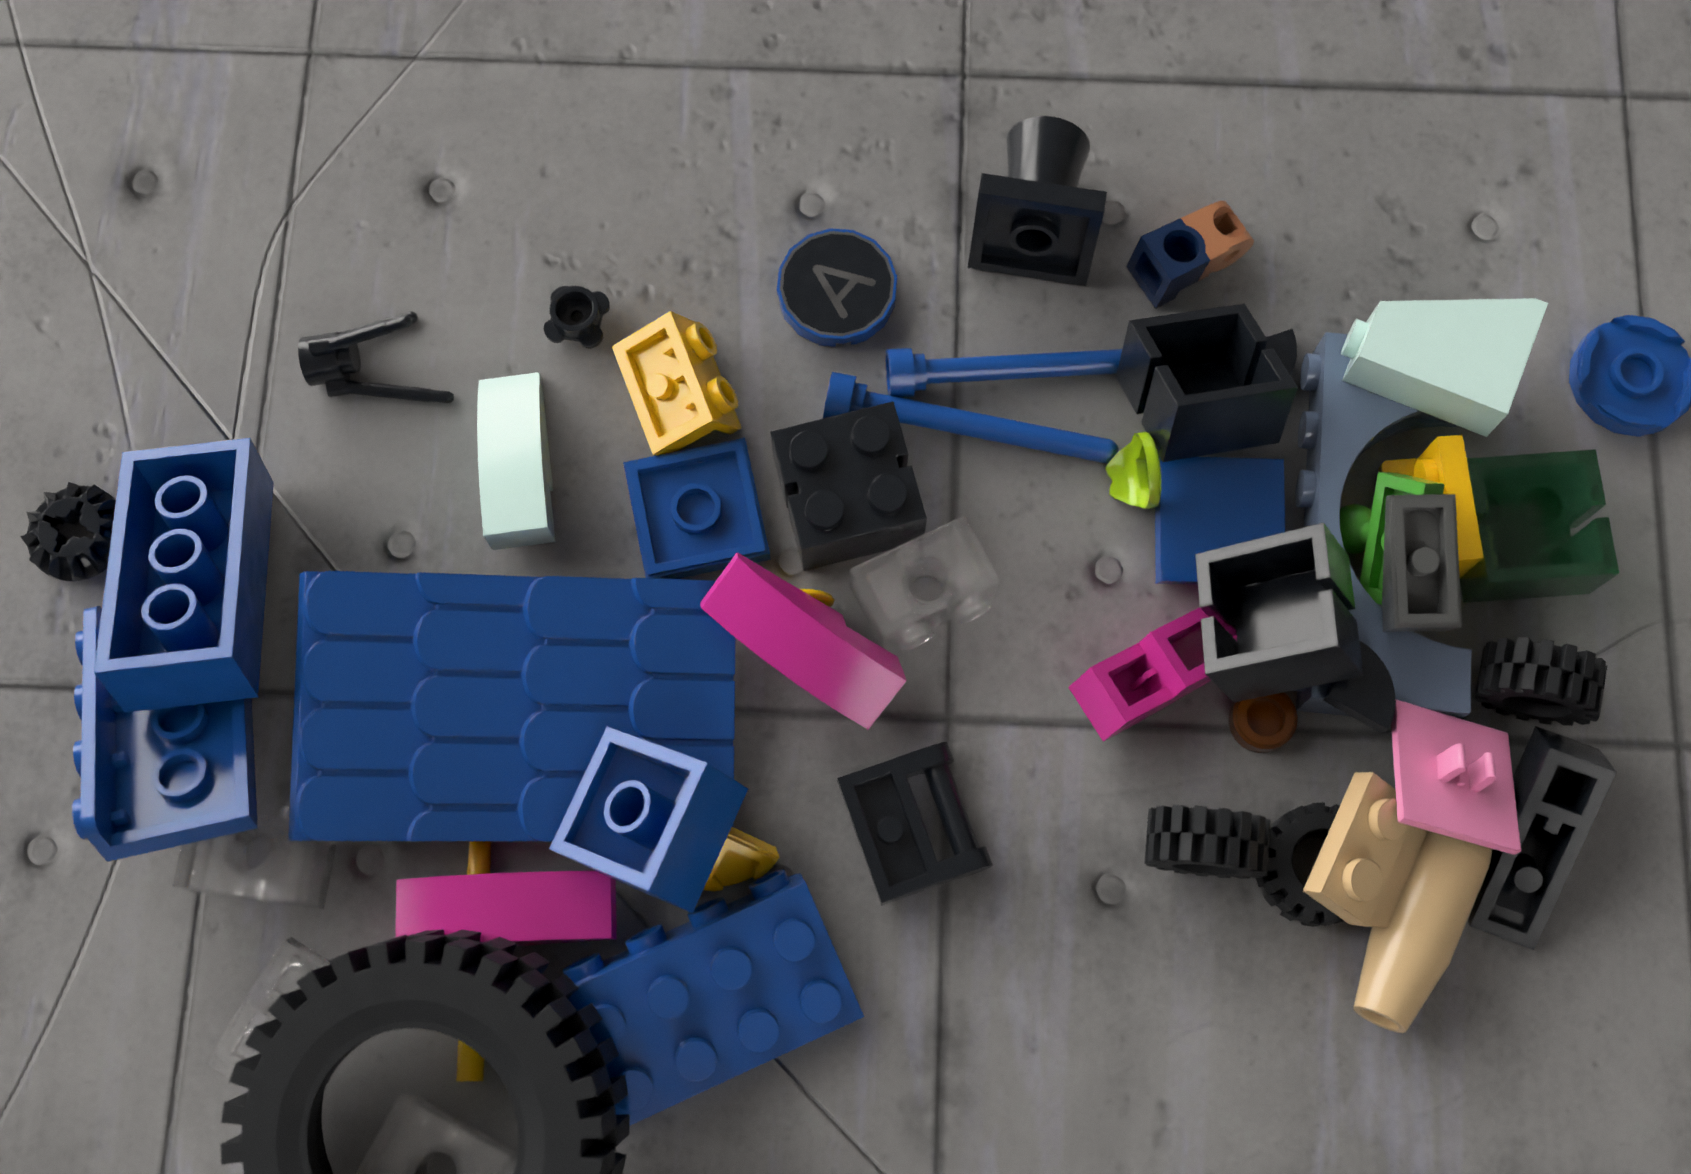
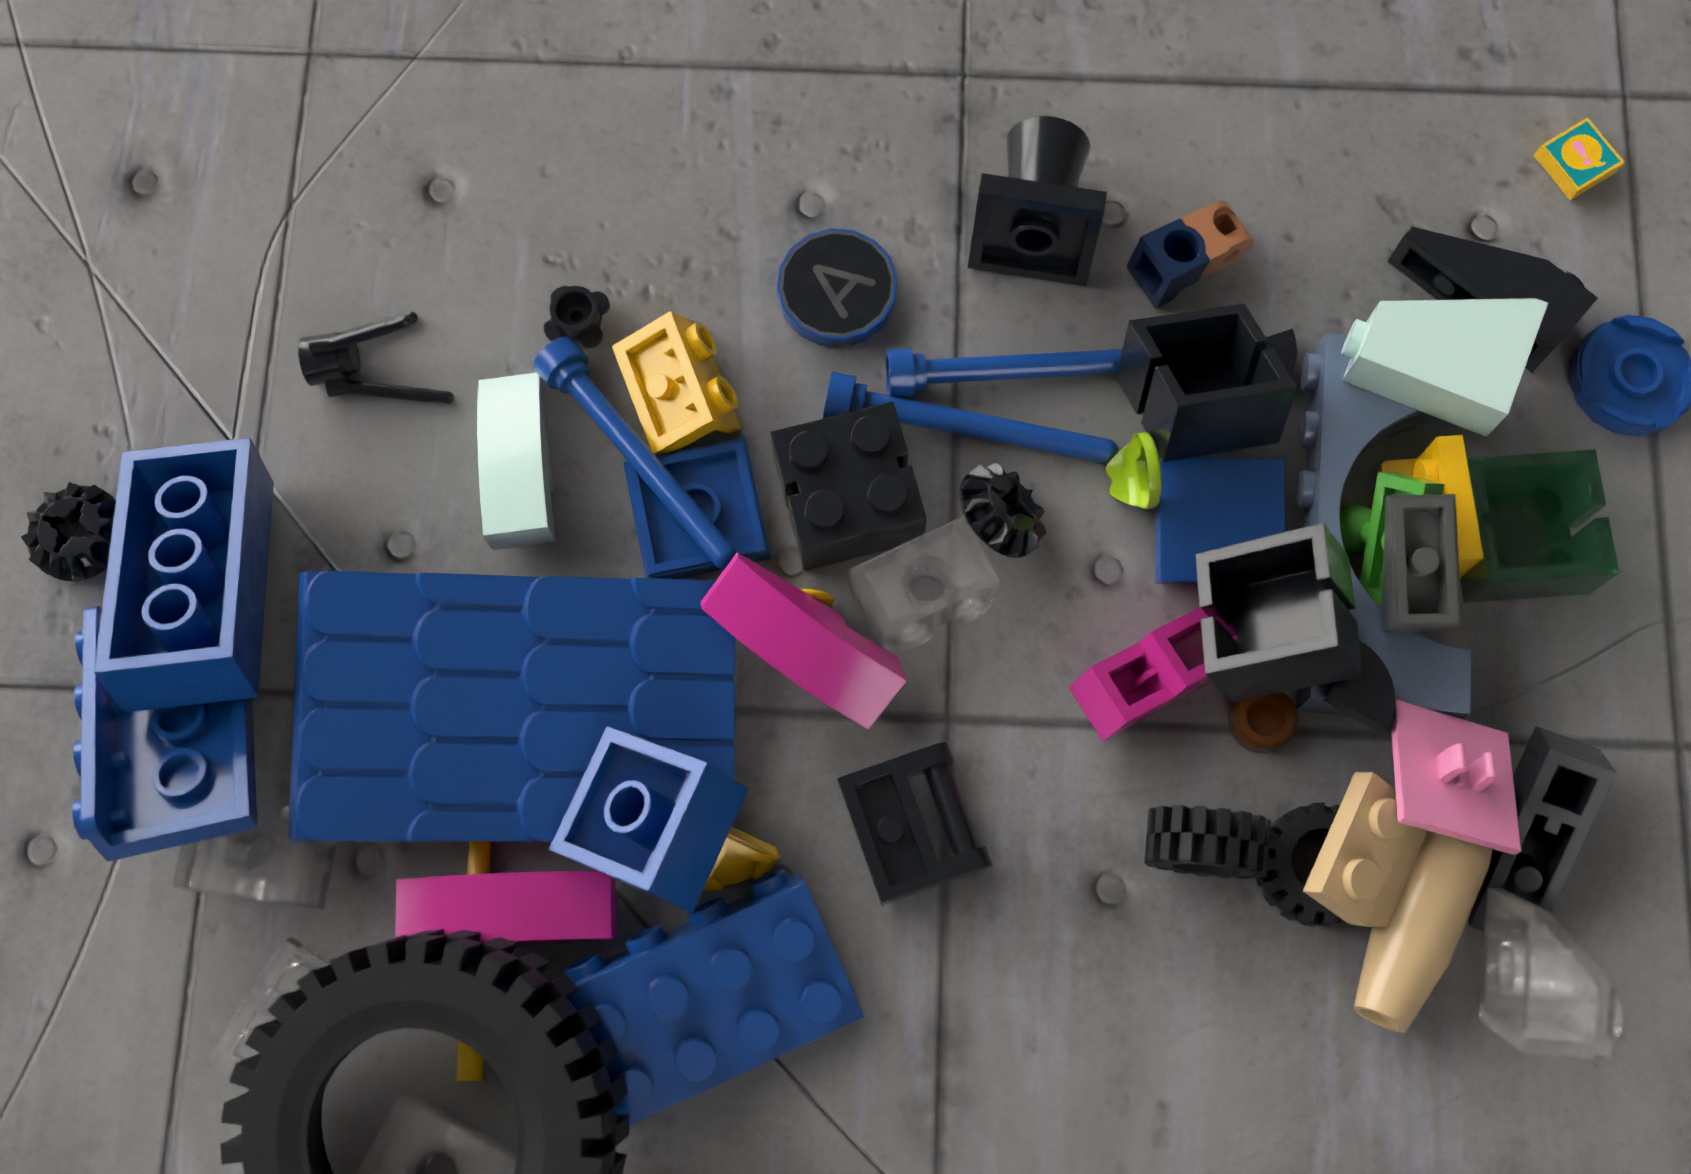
black tyre [1475,637,1608,726] -> none
none -> blue piece [533,336,737,569]
none -> black gear [960,462,1047,558]
none -> black slope [1387,226,1598,373]
none -> clear slope [1479,887,1623,1060]
none -> yellow tile [1534,117,1625,201]

